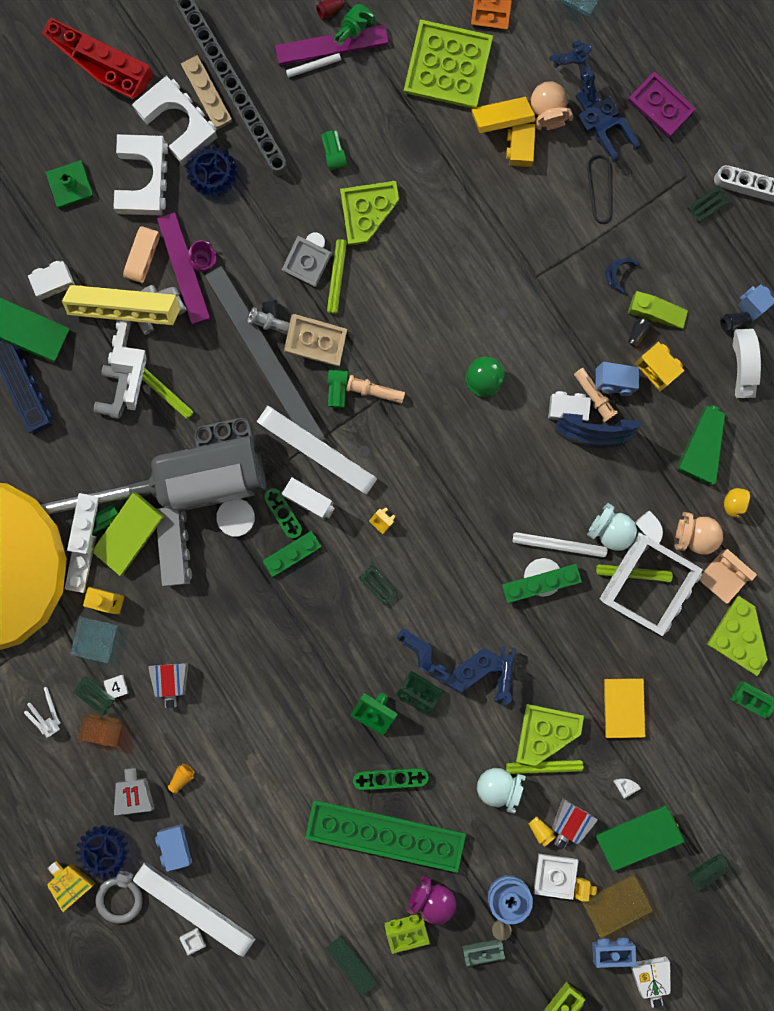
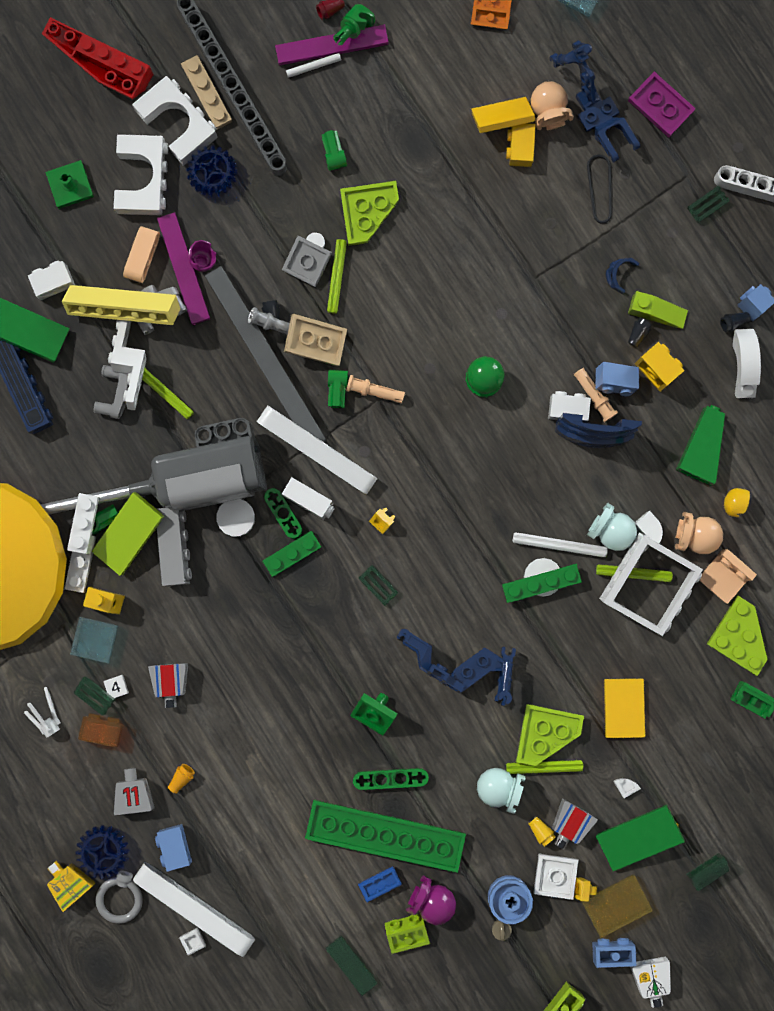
clear green bracket [396,671,444,715] -> none
lime plate [404,19,493,108] -> none
sand green hinge [462,939,505,967] -> none
none -> blue plate [358,866,402,902]

